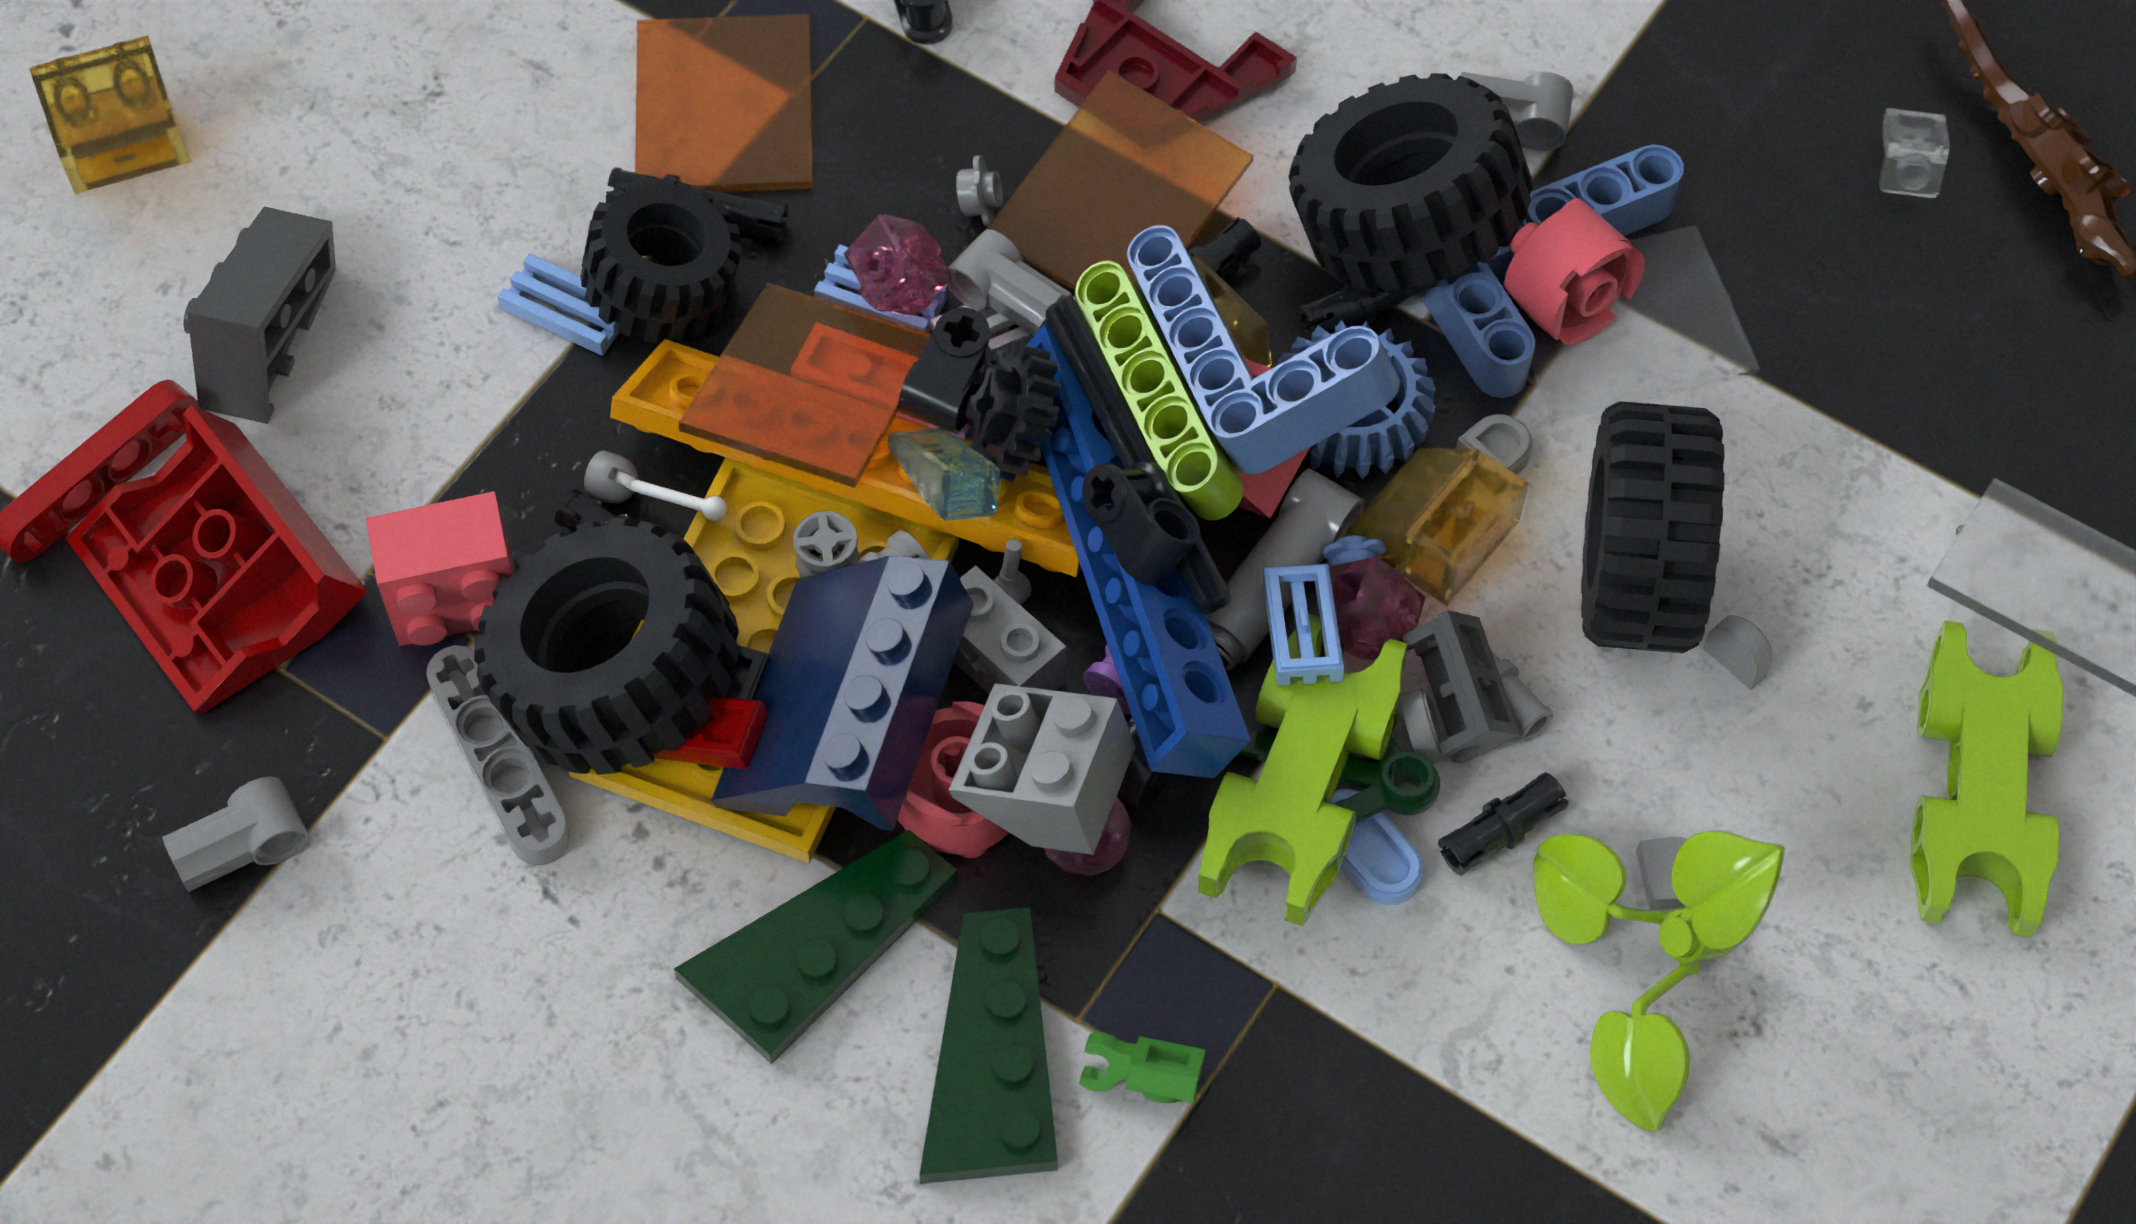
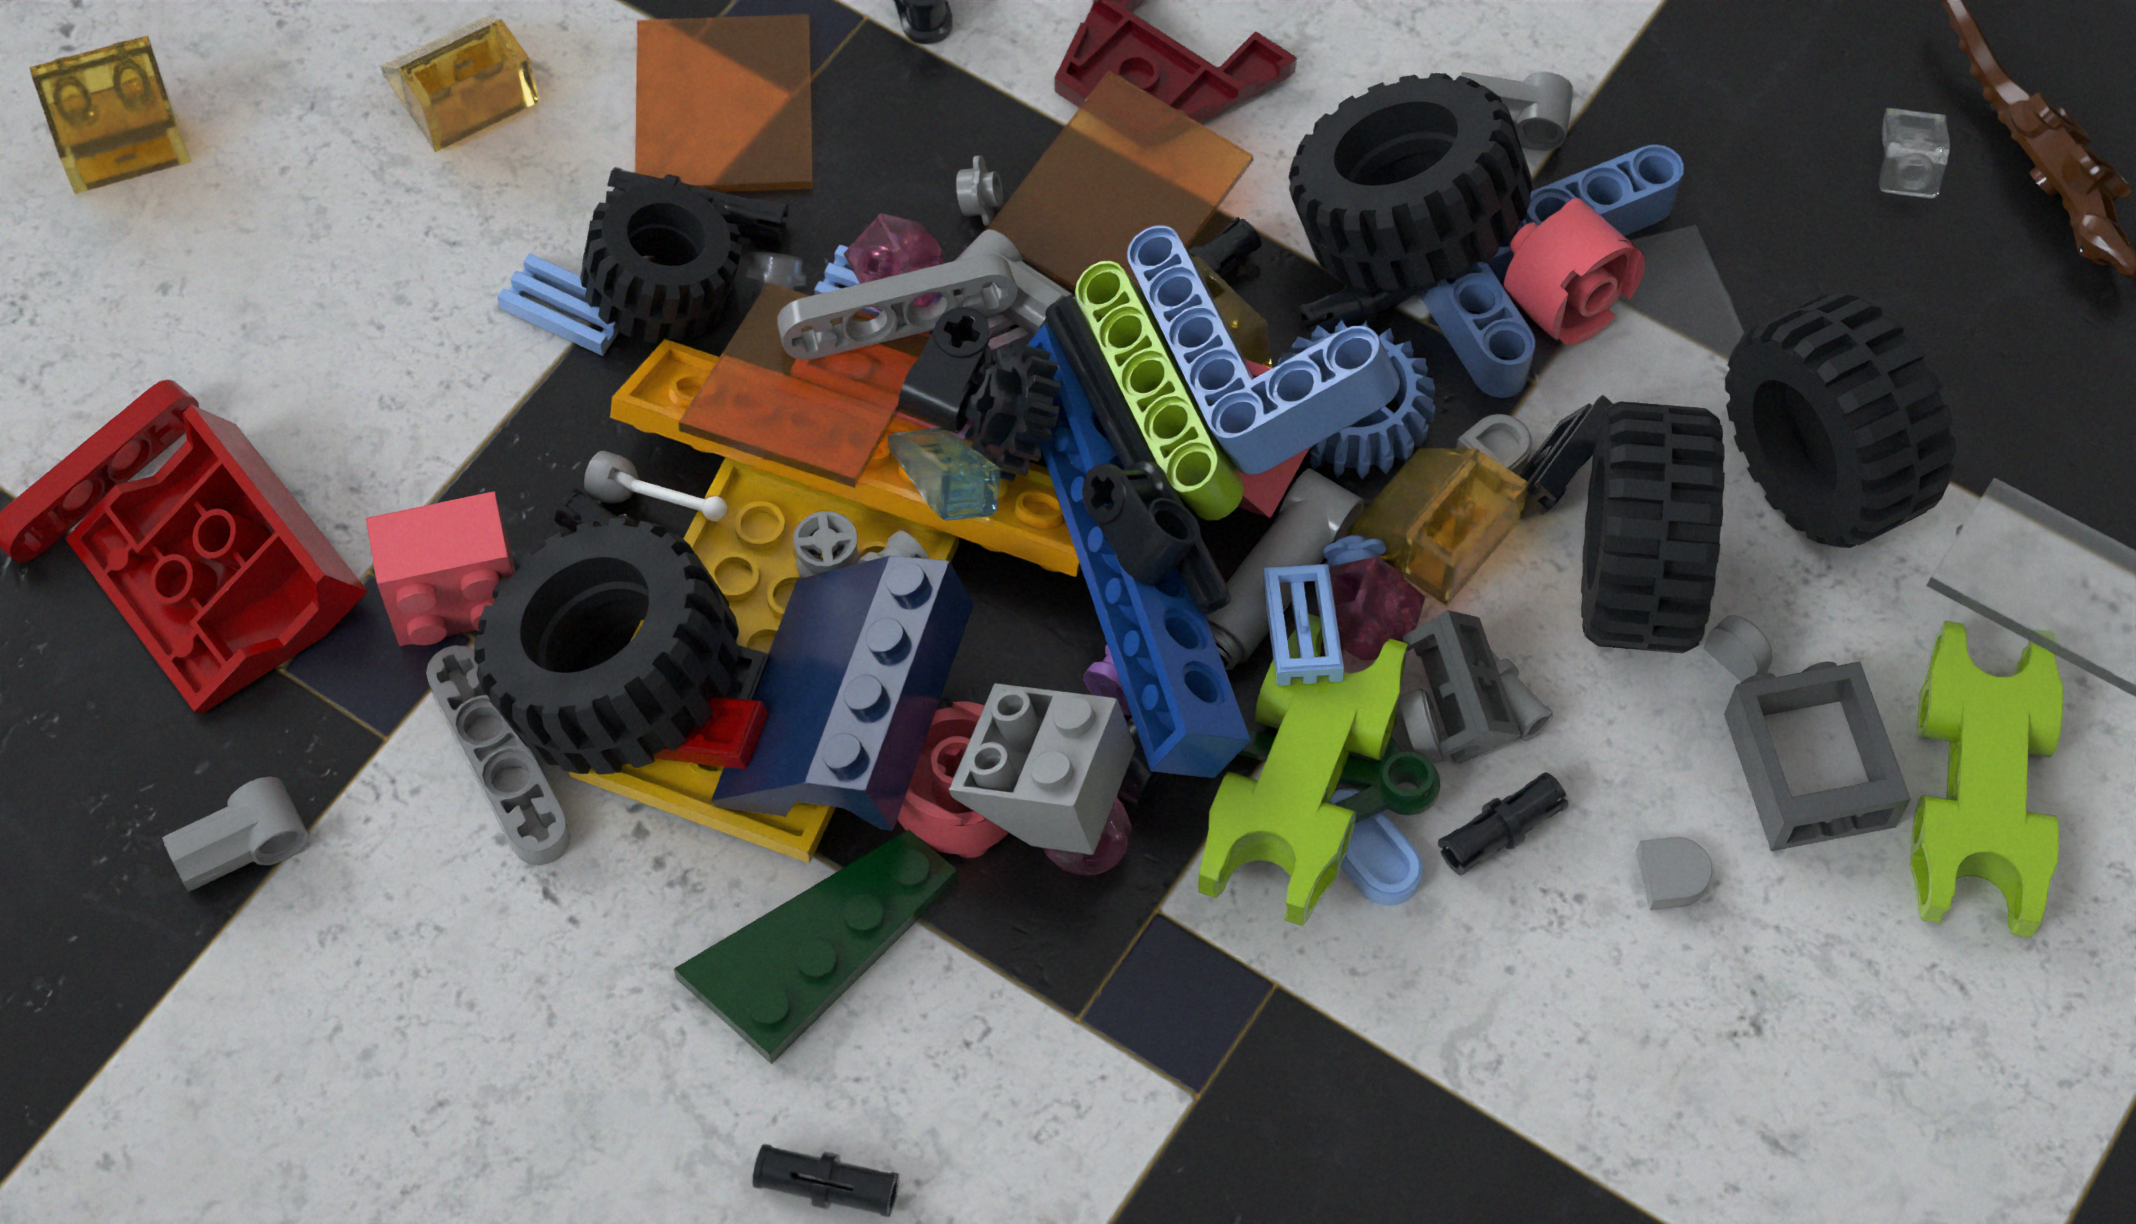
dark grey wedge [183,206,336,424] -> none
dark green wing [919,907,1058,1184] -> none
light grey brick [954,565,1066,695] -> none
light grey hand [993,539,1031,606] -> none
bright green plate [1079,1032,1206,1103] -> none
lime plant [1533,830,1785,1131] -> none
none -> clear yellow slope [380,17,539,152]
none -> clear plate [746,252,807,295]
none -> black pin [752,1144,899,1217]
none -> light grey beam [777,254,1018,360]
none -> black plate [1496,395,1613,523]
none -> dark grey window [1724,661,1911,851]
none -> black tyre [1725,293,1956,548]

